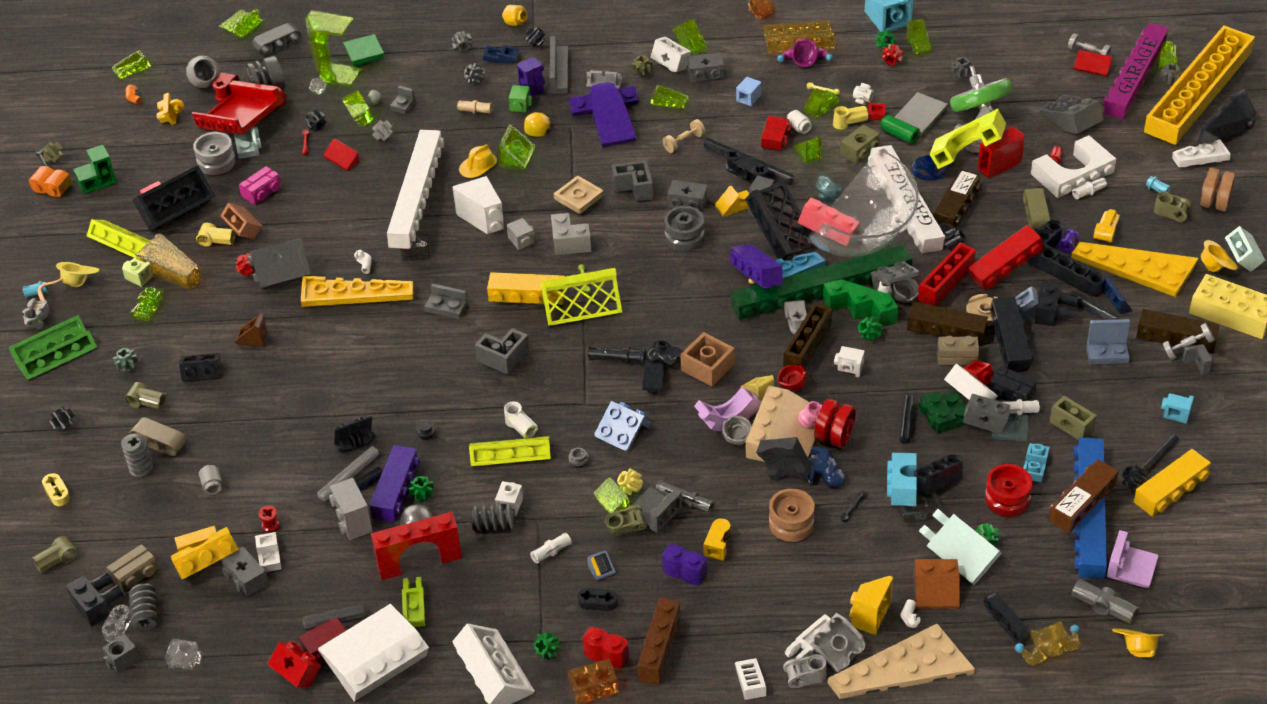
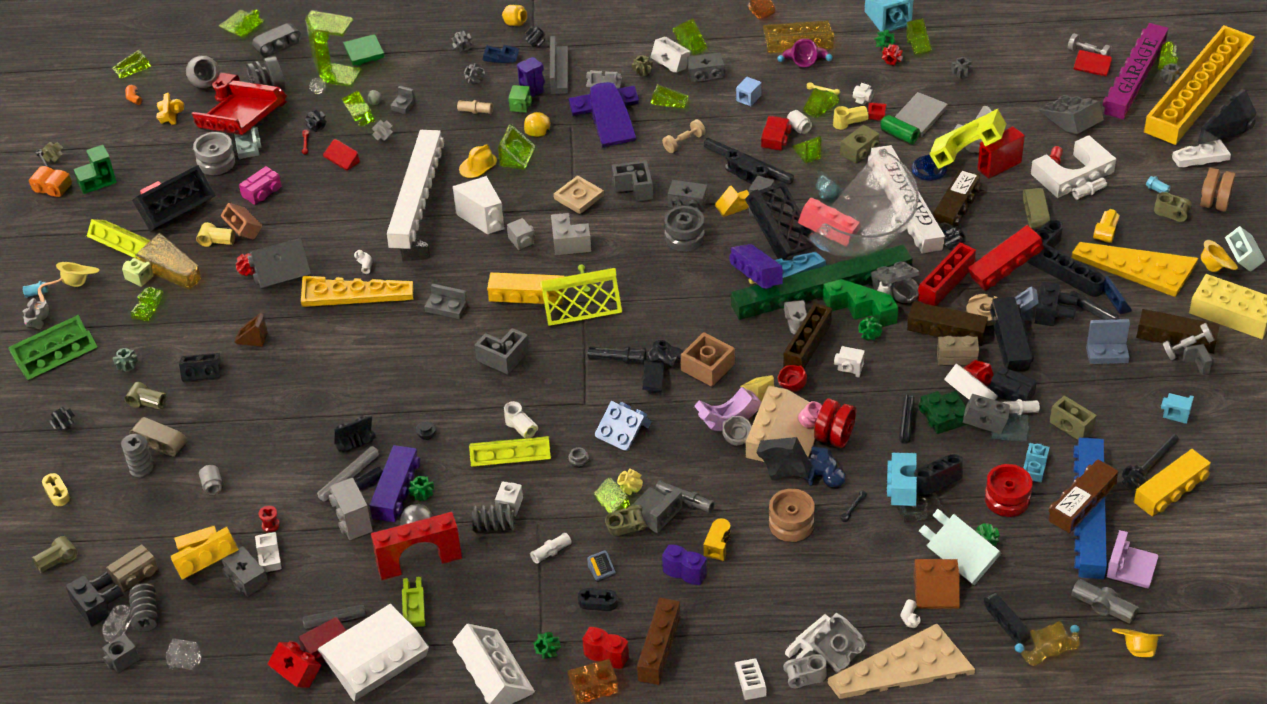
yellow slope [849,576,893,635] -> none
bright green wheel [950,66,1013,112] -> none
dark purple bush [1058,229,1080,253] -> none

